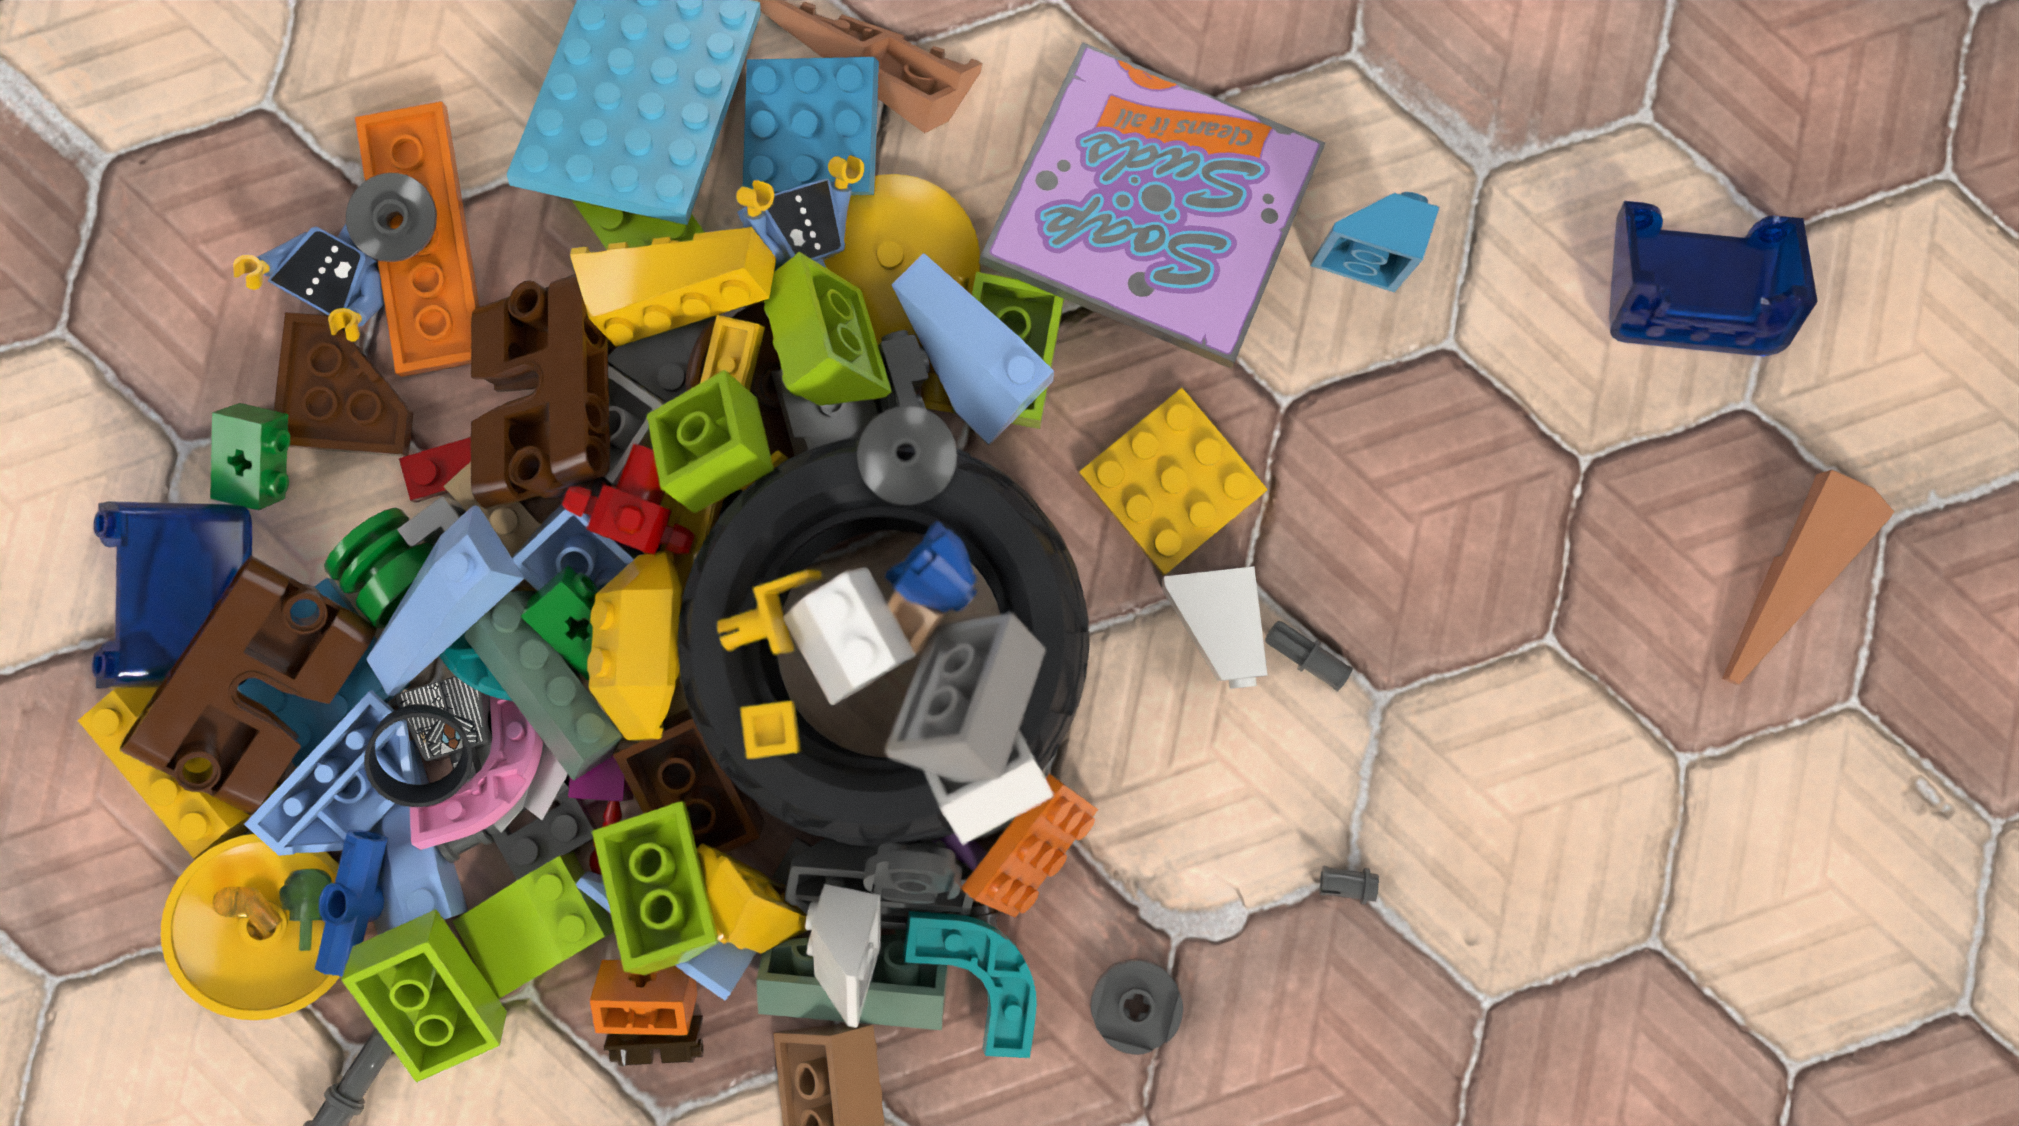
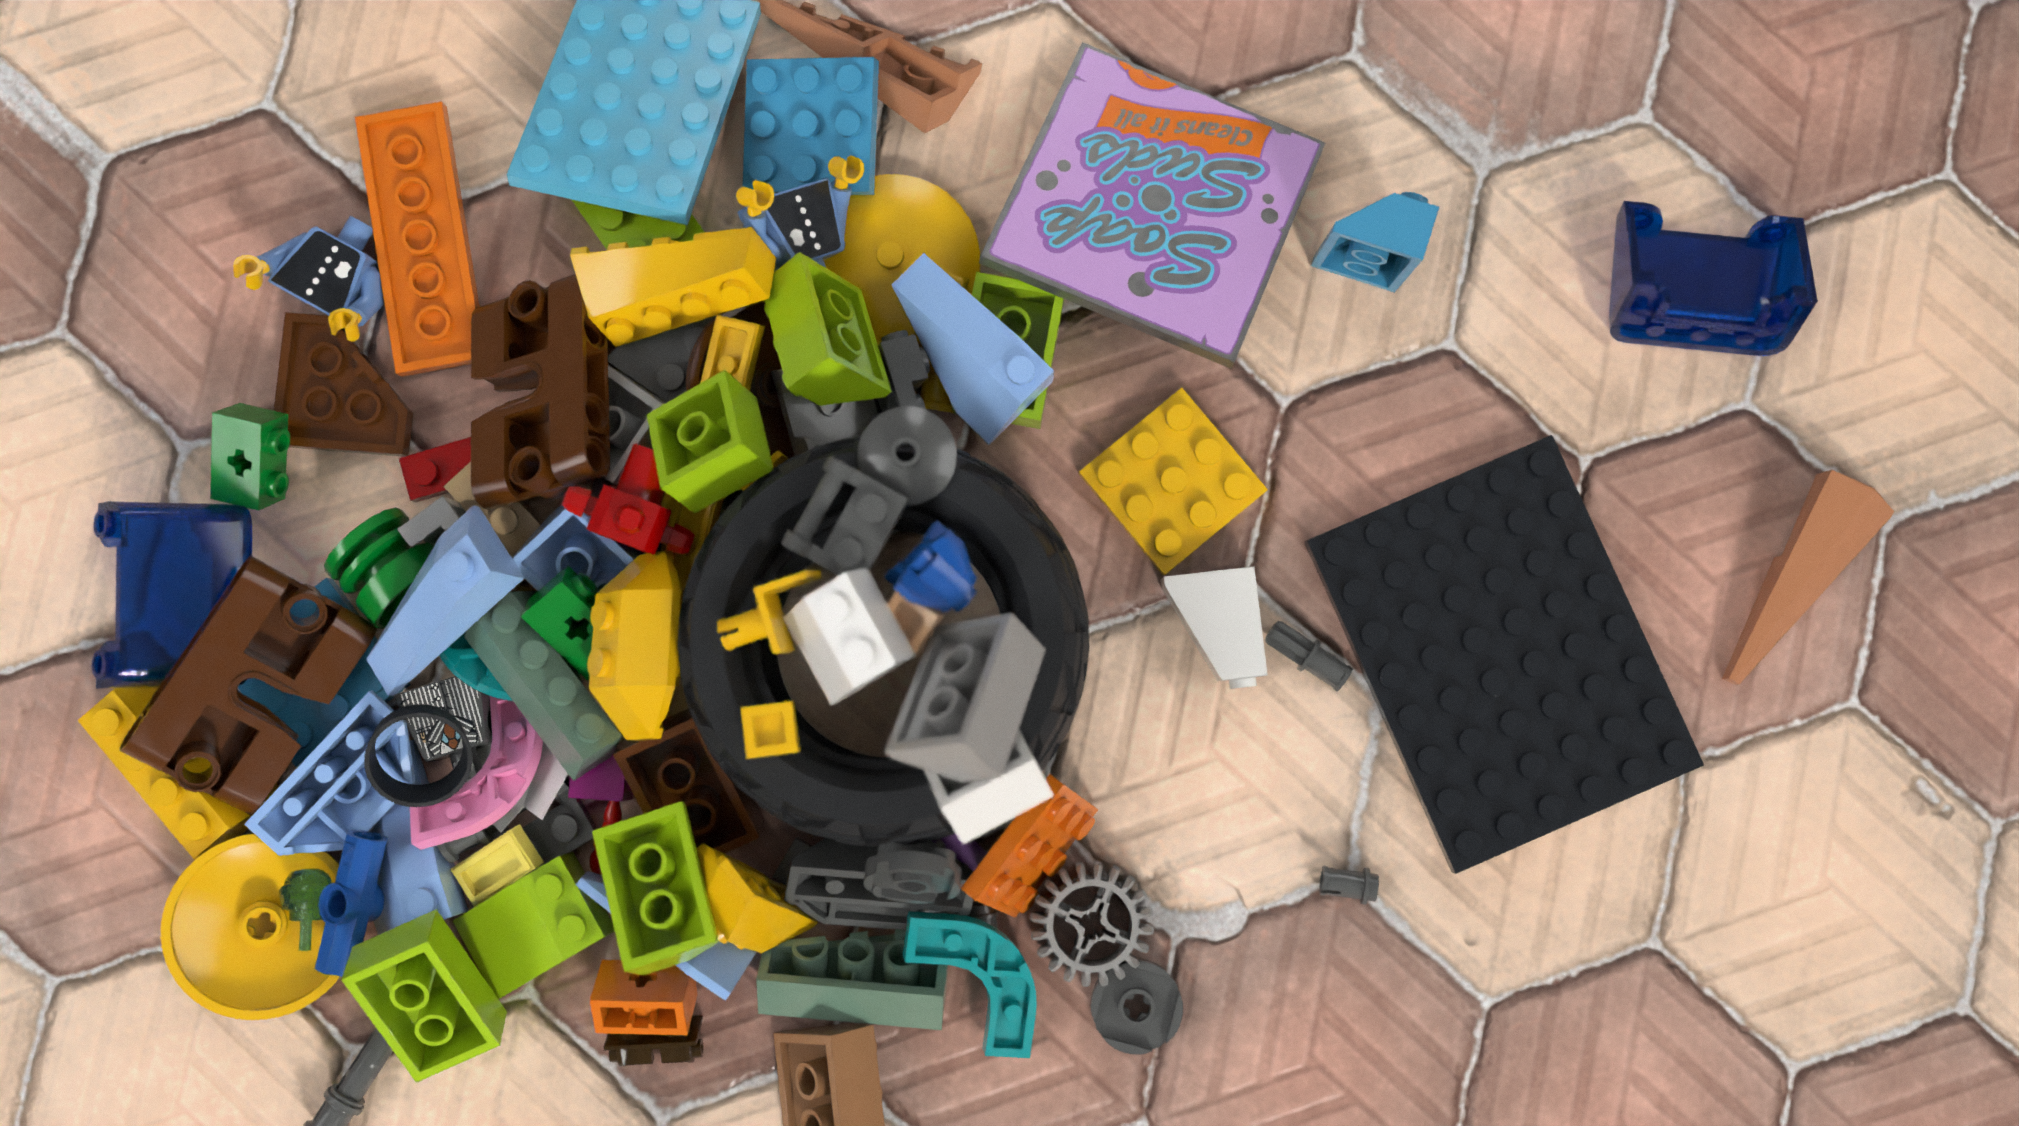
clear yellow arm [212,886,283,936] -> none
dark grey dish [346,173,437,262] -> none
white slope [806,884,881,1027] -> none
none -> light yellow tile [450,824,544,907]
none -> dark grey plate [781,455,910,576]
none -> light grey gear [1030,861,1154,987]
none -> black plate [1304,435,1704,874]

